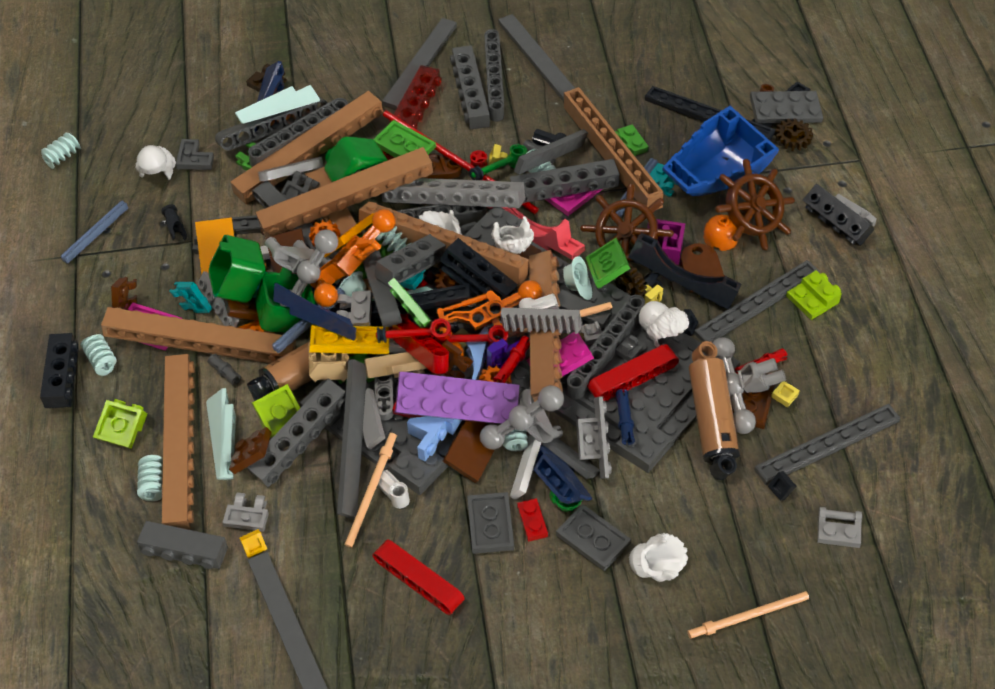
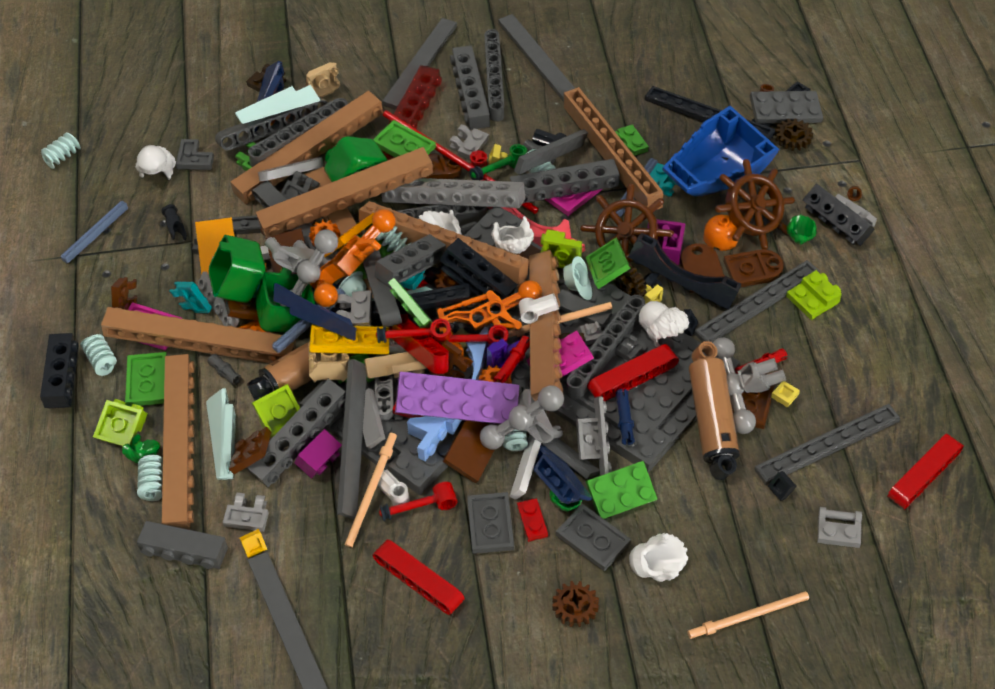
light grey gear [500,308,582,334] -> none
none -> green hair [122,434,161,463]
none -> bright green plate [125,352,167,407]
none -> magenta brick [294,429,342,479]
none -> tan slope [306,62,340,98]
none -> red piece [379,482,458,521]
none -> light grey plate [449,124,489,160]
none -> lime plate [541,229,582,269]
none -> reddish brown gear [552,581,599,627]
none -> bright green plate [585,461,658,519]
none -> reddish brown tile [723,249,784,288]
none -> green hair [786,215,817,245]
none -> reddish brown hinge [847,186,862,201]
none -> red beam [887,433,964,510]

